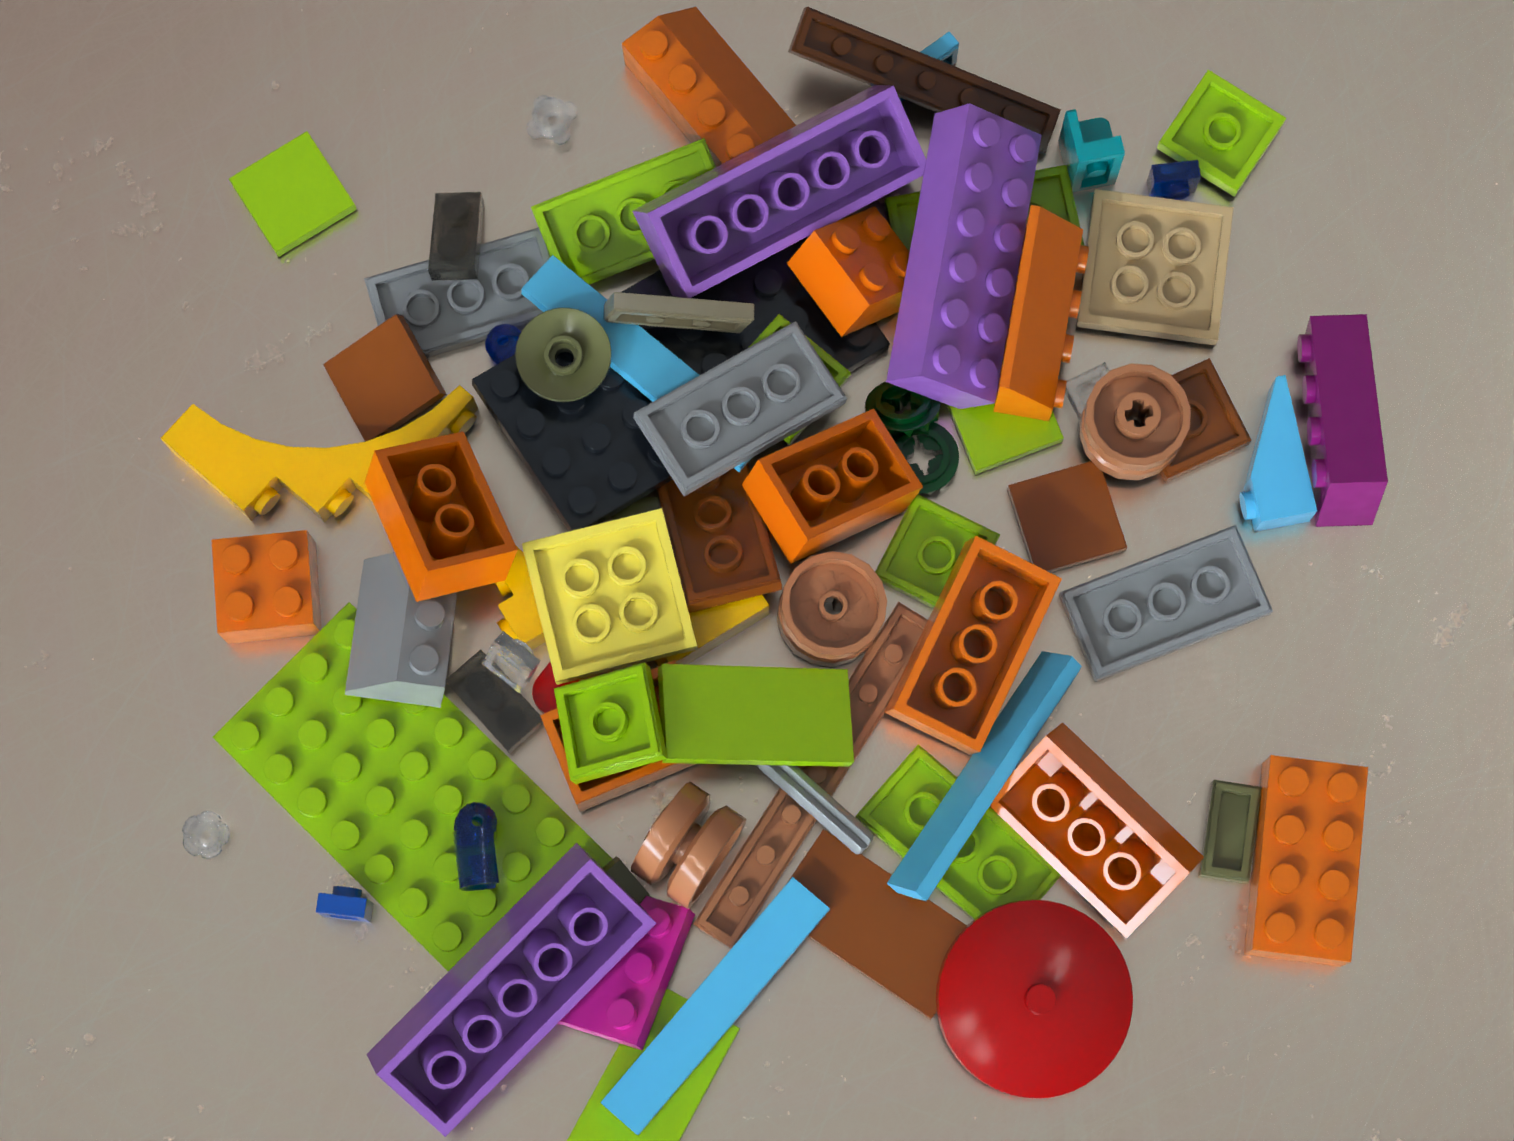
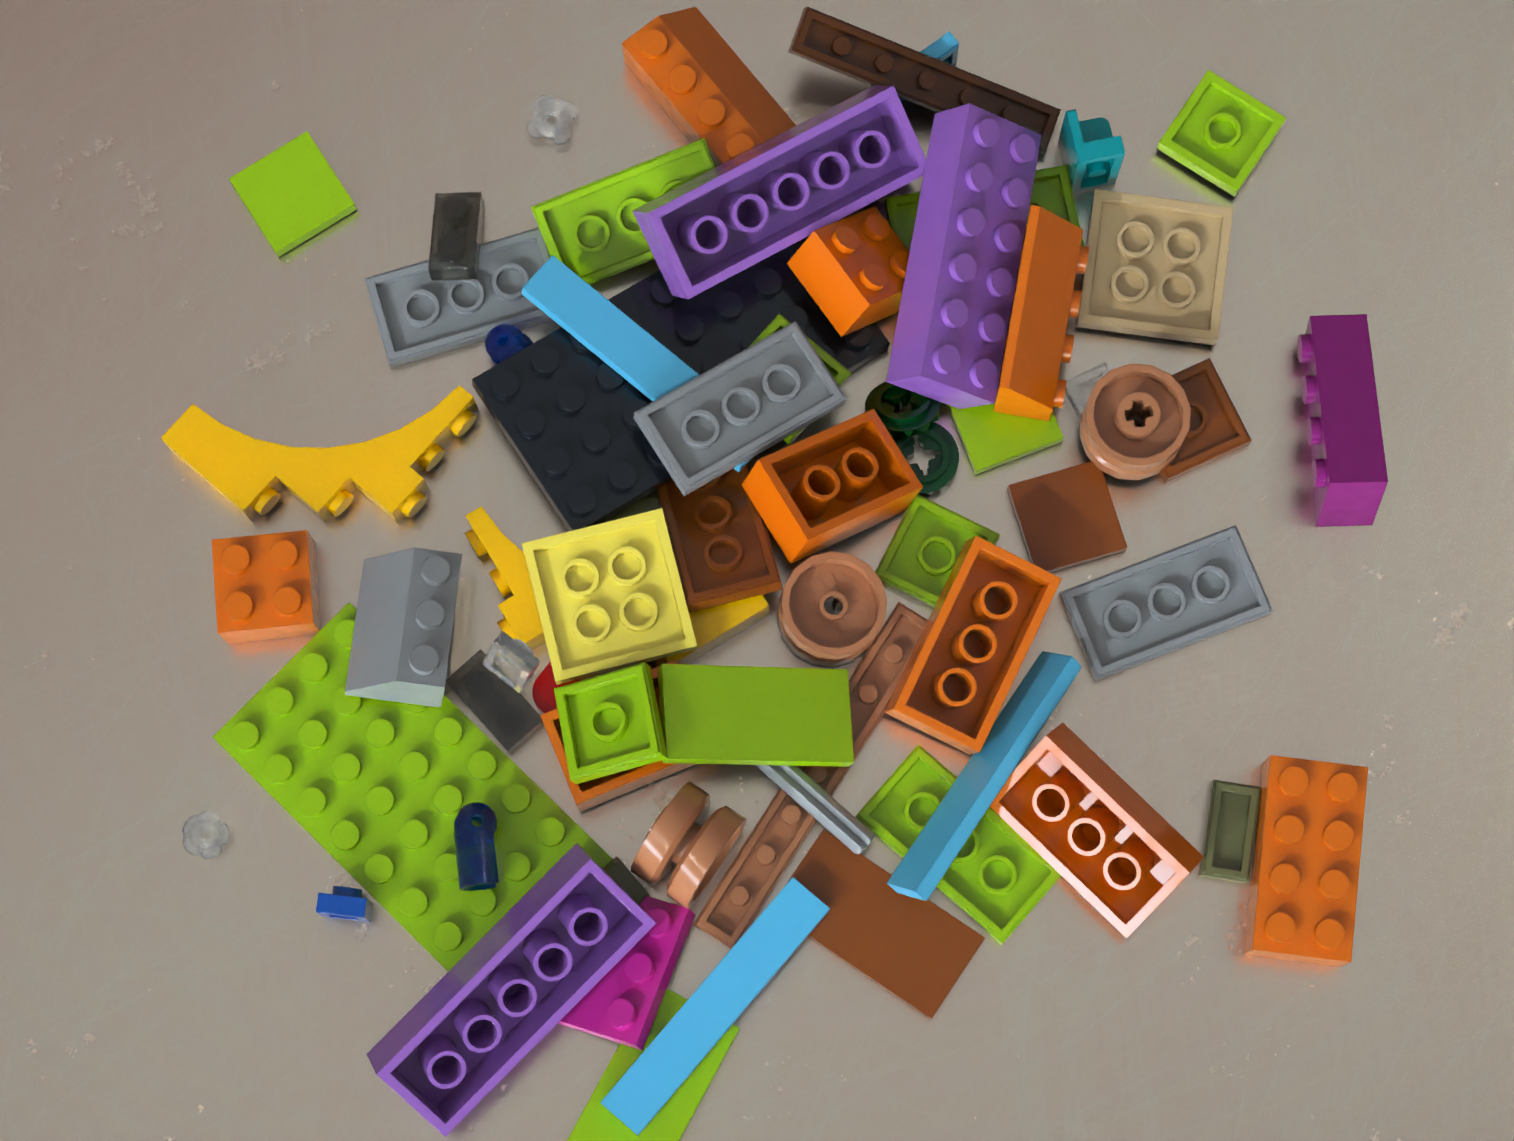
dark orange tile [323,314,447,442] -> none
orange brick [364,431,518,602] -> none
olive dish [515,308,611,402] -> none
dark tan tile [604,292,754,333] -> none
red dish [936,900,1133,1098] -> none
clear blue plate [1147,160,1201,200] -> none
medium azure slope [1239,375,1317,532] -> none

